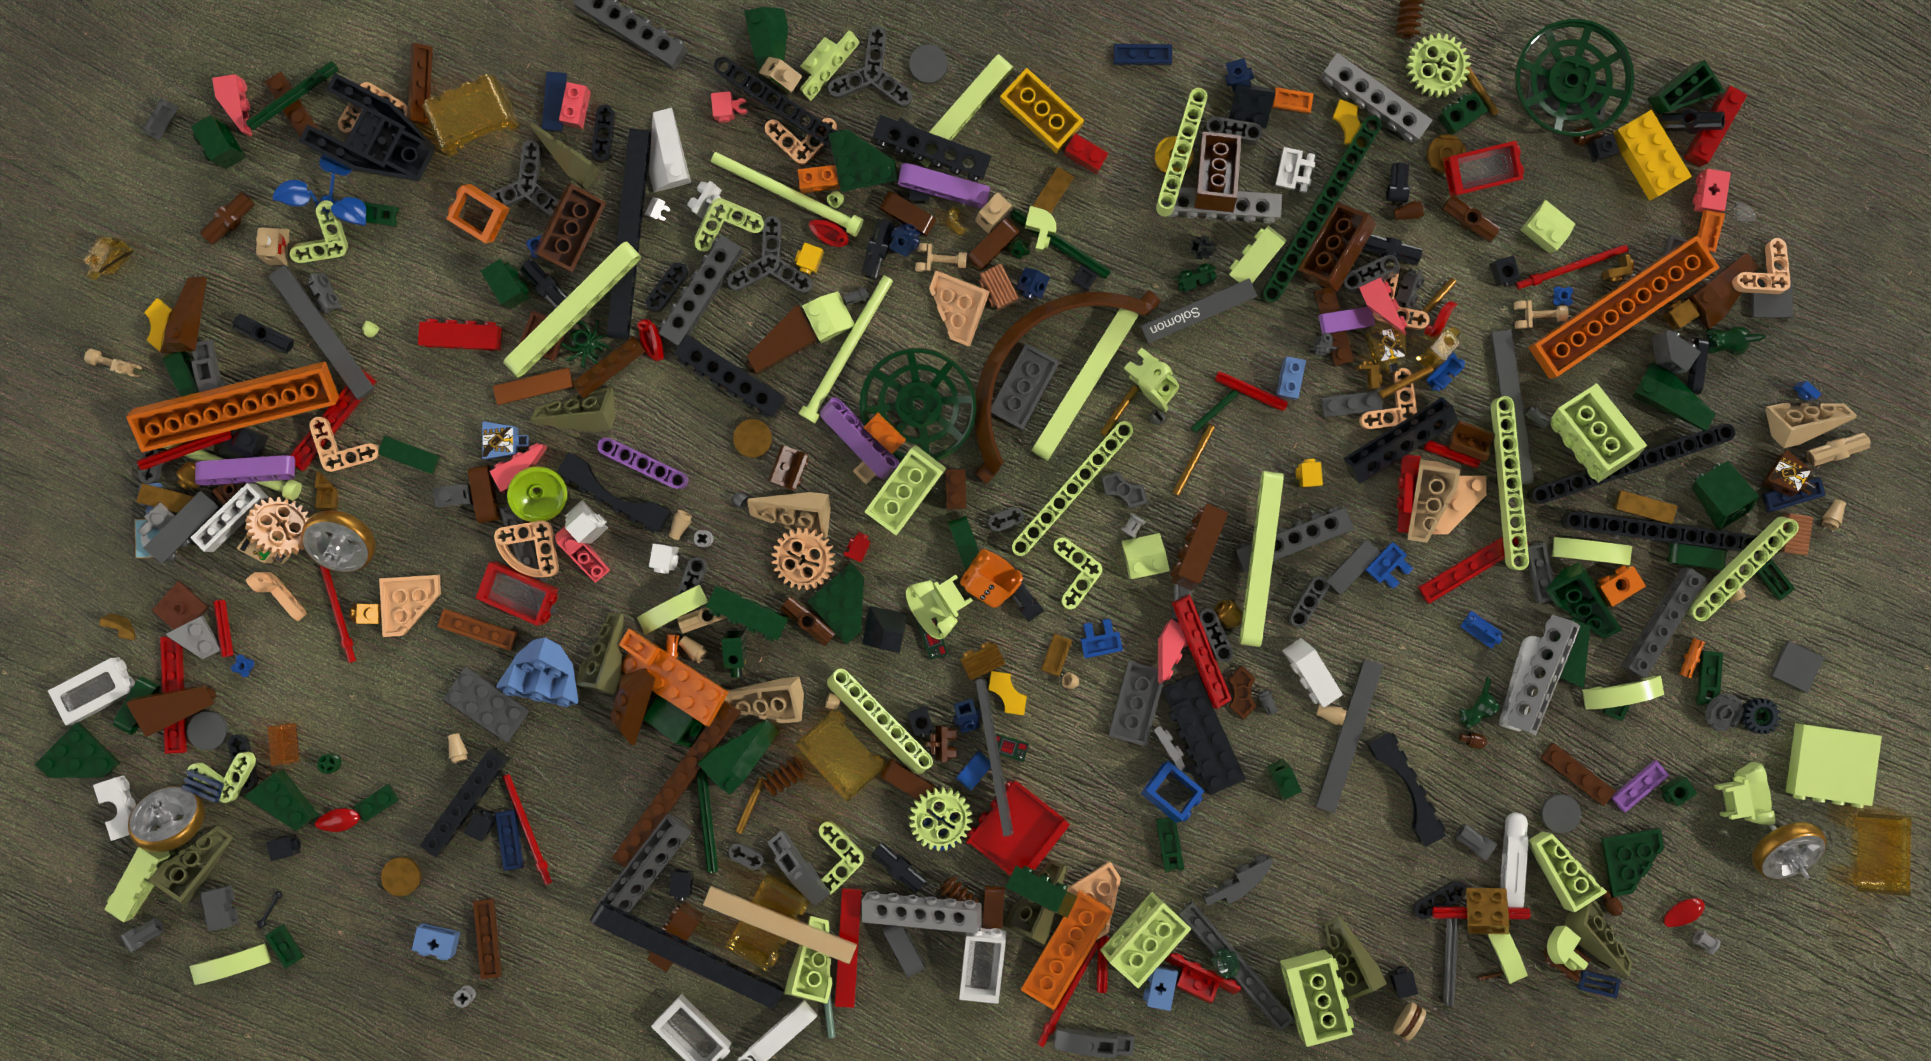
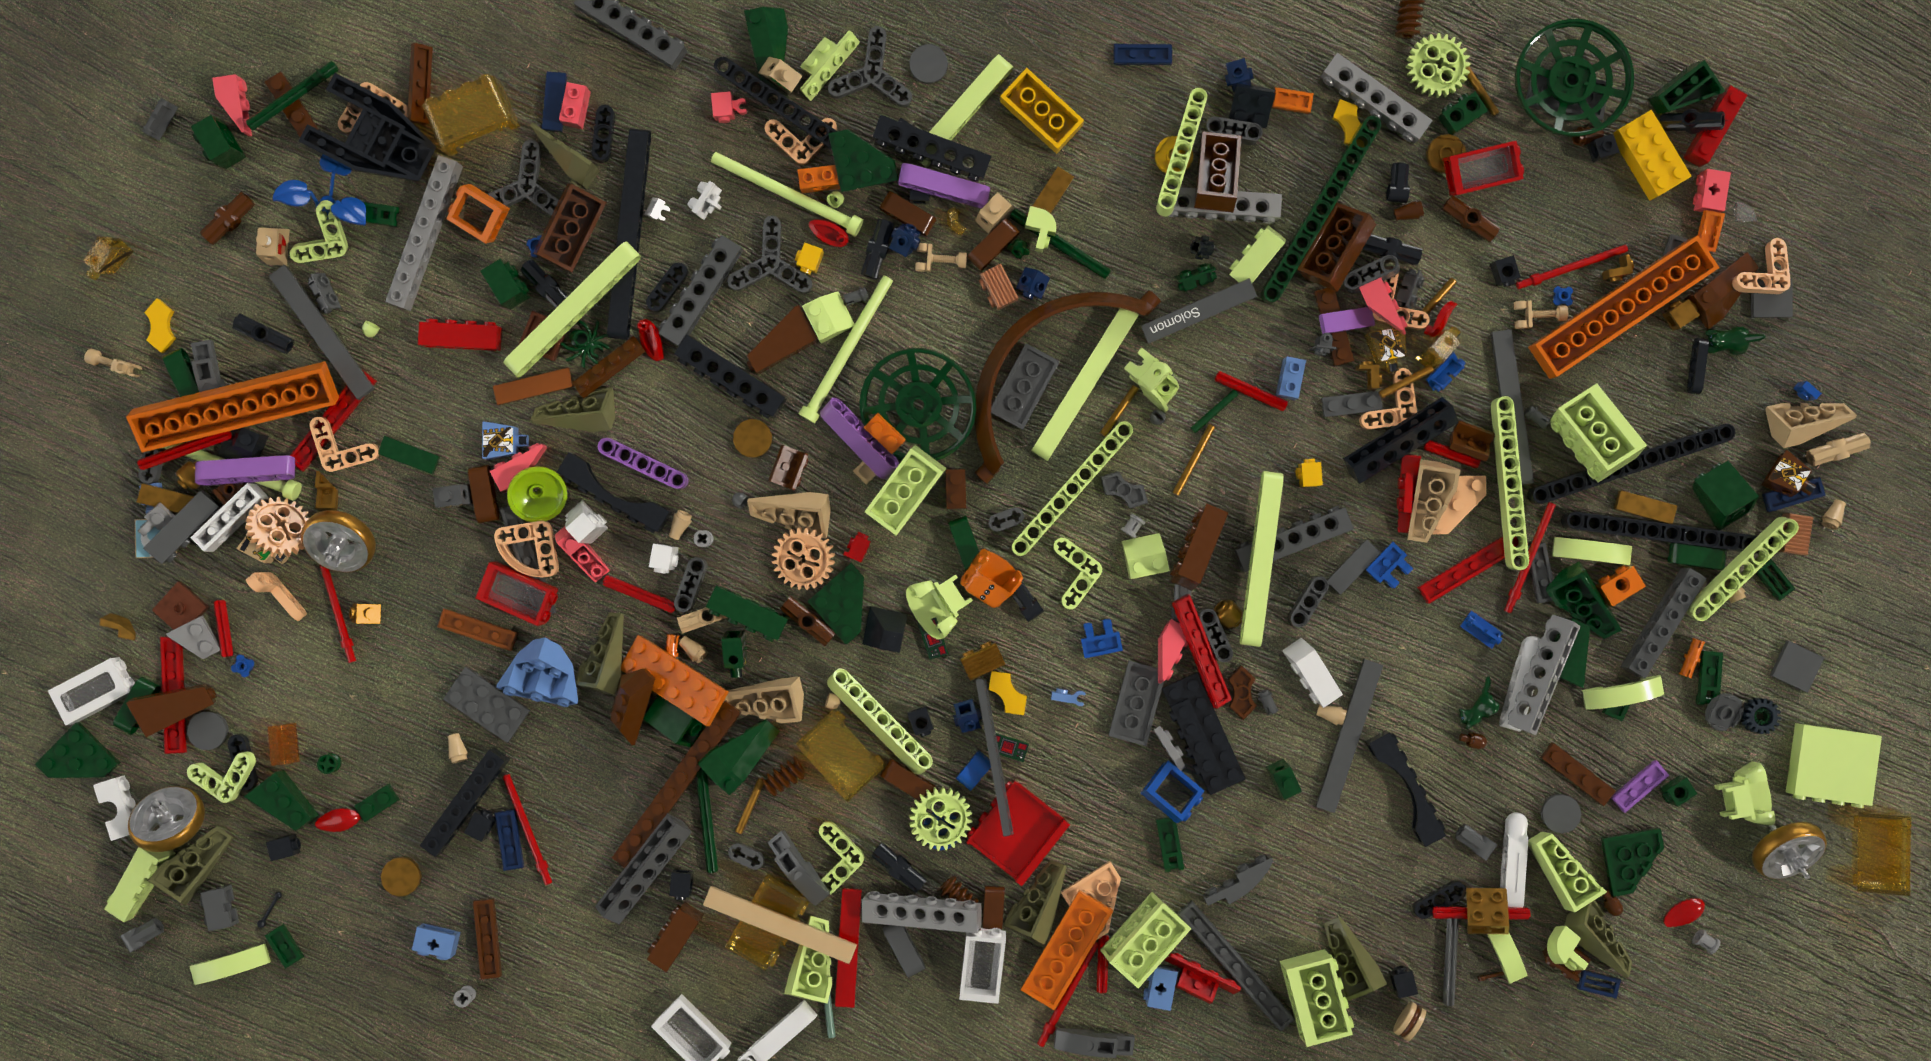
reddish brown wedge [160,277,207,353] -> none
dark blue tile [182,769,224,803] -> none
light nougat plate [379,575,441,637] -> none
black beam [590,901,785,1009] -> none
orange plate [619,629,660,666] -> none
yellowish green slope [637,585,708,635] -> none
white wedge [649,108,691,193] -> none
yellowish green beam [694,198,764,252] -> none
reddish brown hips [925,725,956,762] -> none
light nougat plate [929,271,990,346] -> none
dark green wedge [1006,865,1078,918] -> none
pearl gold tile [1041,633,1072,677] -> none
tan hinge [1062,672,1079,689] -> none
red brick [1064,133,1109,175] -> none
black tile [1071,265,1098,292] -> none
clear green head [1212,948,1240,979] -> none
white plate [1275,147,1315,193] -> none
yellowish green slope [1520,199,1575,254] -> none
dark green wedge [1632,362,1716,431] -> none
dark grey slope [1651,329,1701,375] -> none
none -> light grey brick [385,155,463,311]
none -> red axle [603,575,676,613]
none -> medium blue plate [1050,688,1086,706]
none -> red bar [1504,502,1556,613]

